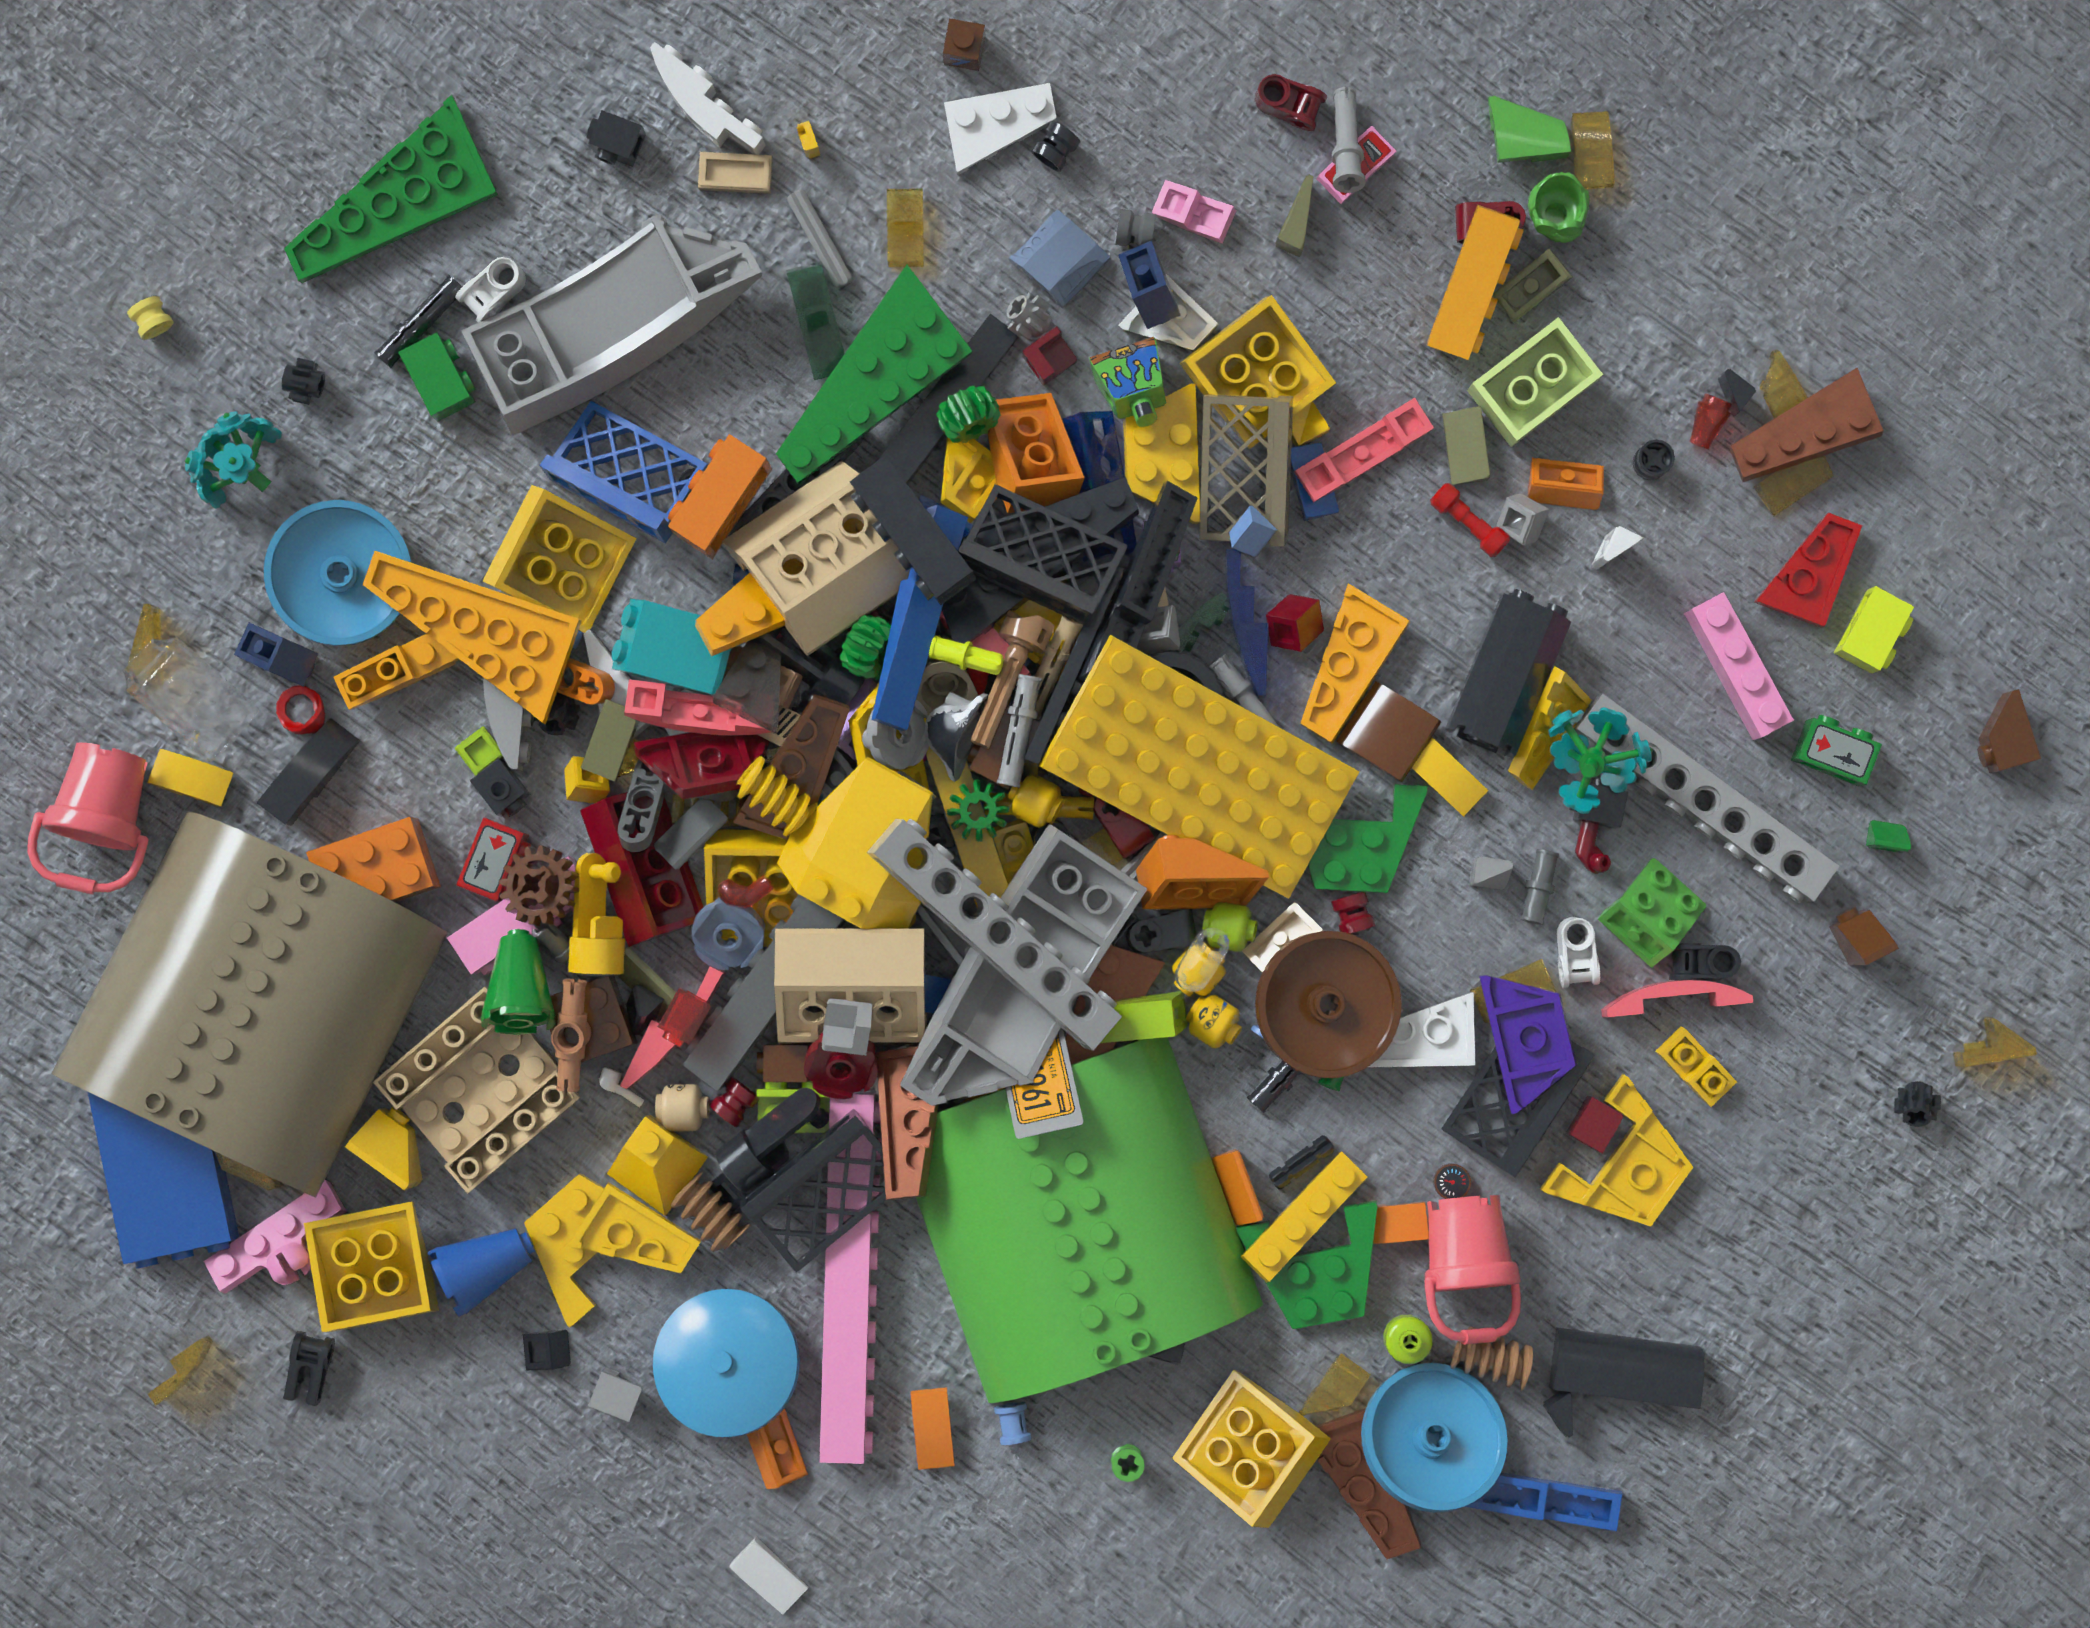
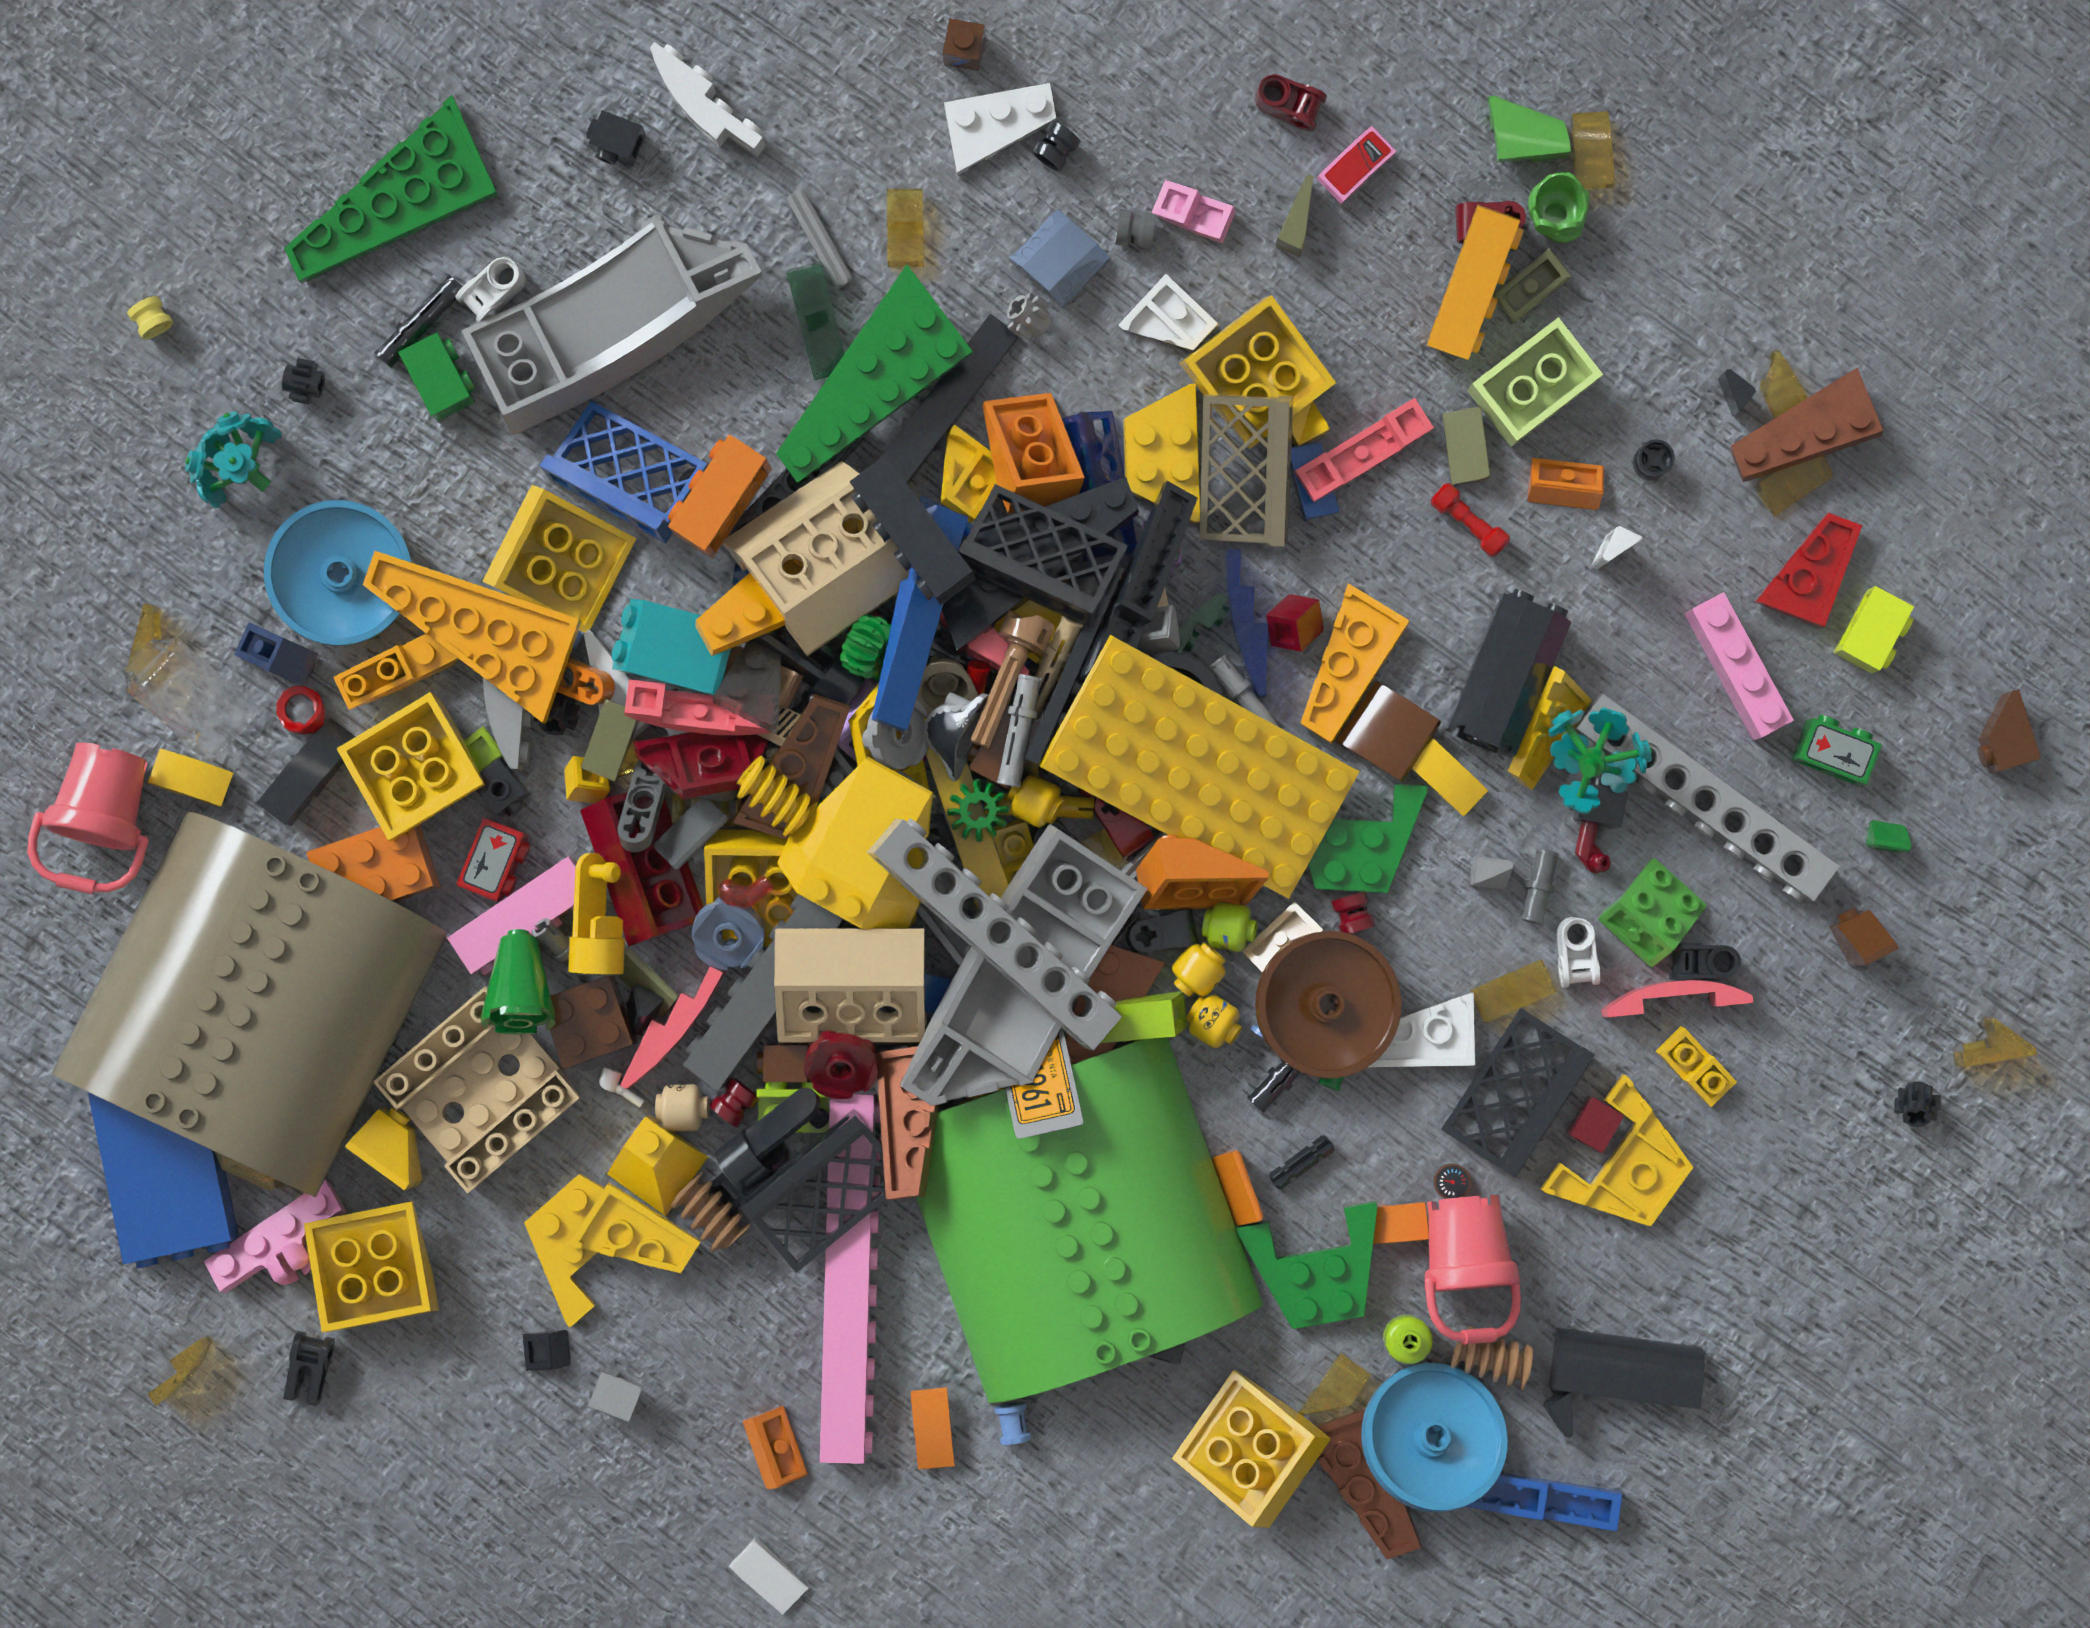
blue cone [428,1228,536,1317] -> none
reddish brown gear [499,845,579,926] -> none
nougat pin [551,979,591,1092] -> none
dark azure dish [653,1289,800,1437] -> none
clear red brick [657,987,714,1047] -> none
tan tile [698,152,773,194] -> none
yellow tile [796,121,820,159] -> none
light grey panel [822,998,872,1056] -> none
neon yellow axle [929,635,1004,675] -> none
green gear [936,386,1001,443] -> none
dark red panel [1022,326,1077,386] -> none
torso [1089,337,1166,427] -> none
bright green bush [1111,1444,1145,1482] -> none
dark blue slope [1118,241,1181,330] -> none
clear beam [1175,928,1229,992] -> none
medium blue slope [1229,505,1277,557] -> none
yellow plate [1241,1151,1367,1283] -> none
light grey pin [1332,87,1365,193] -> none
dark purple wing [1479,975,1577,1114] -> none
light grey slope [1496,494,1549,545] -> none
clear red cone [1689,393,1732,450] -> none
none -> yellow slope [337,692,485,842]

